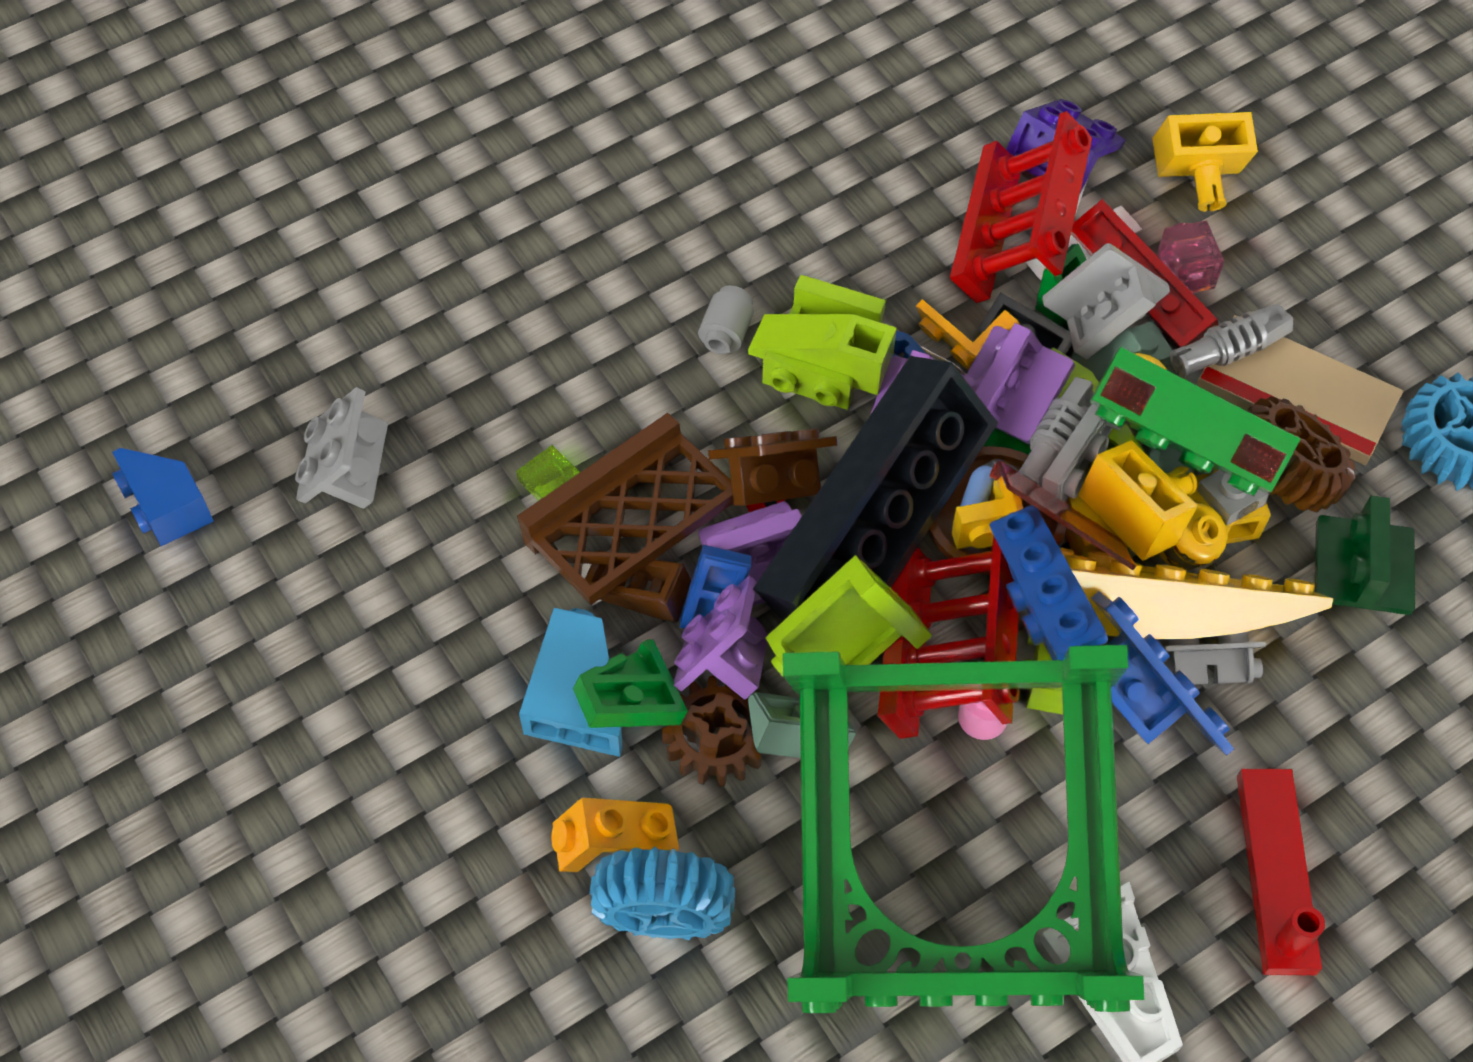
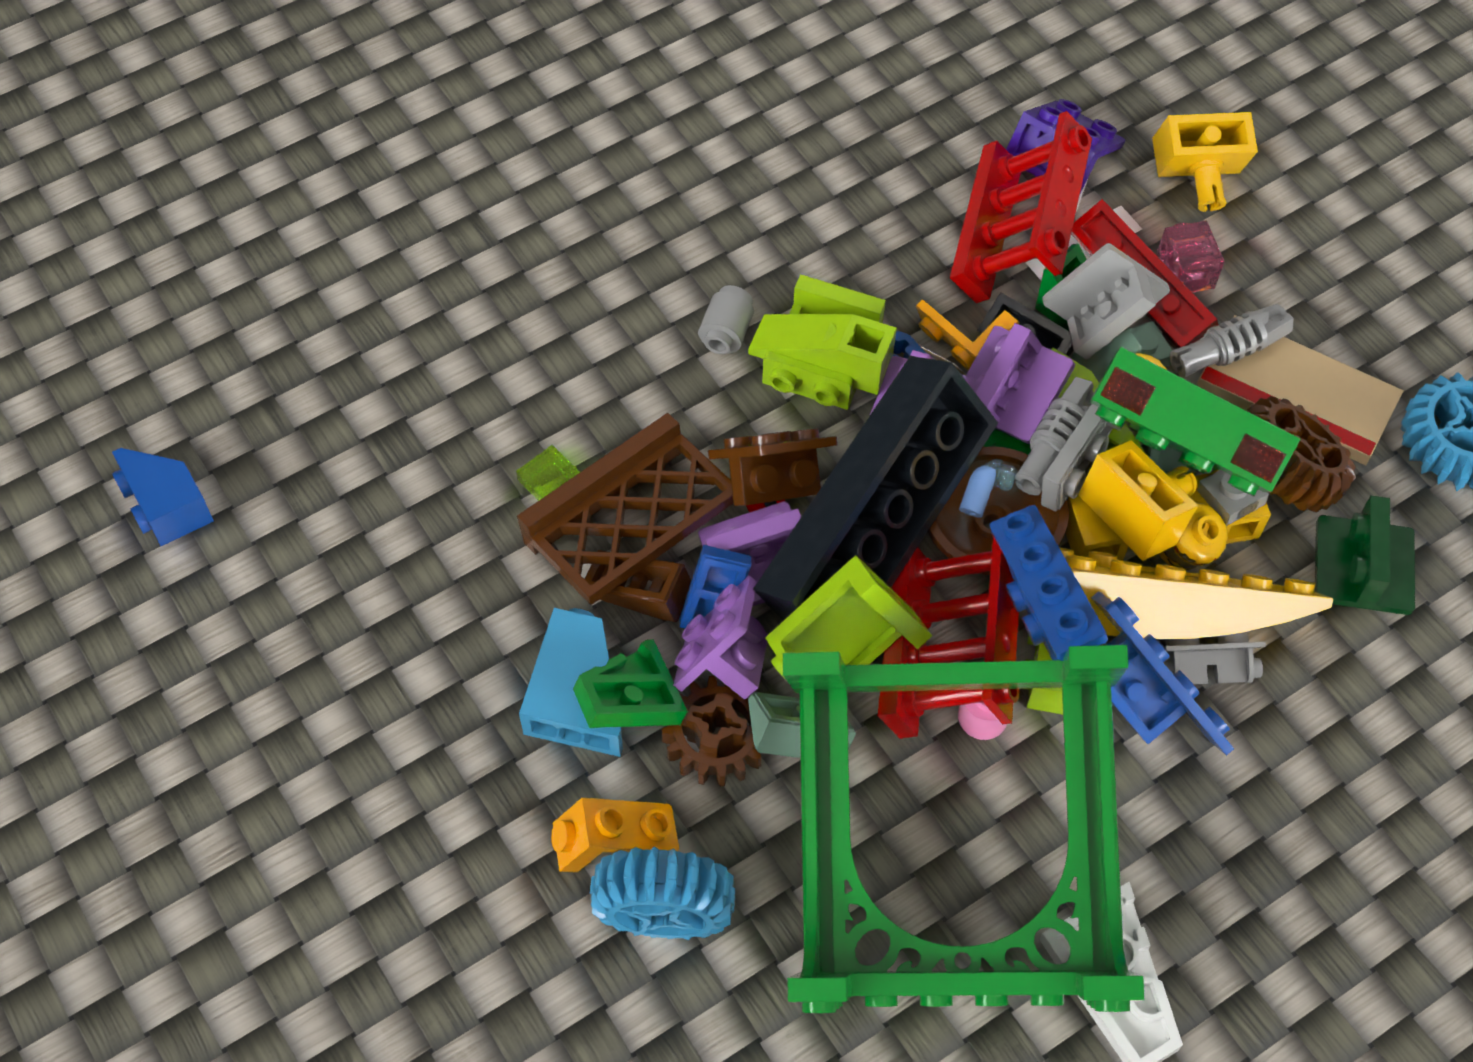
light grey bracket [295,387,388,509] -> none
yellow bracket [952,474,1023,549] -> none
clear red piece [989,460,1136,570] -> none
red piece [1237,769,1325,976] -> none

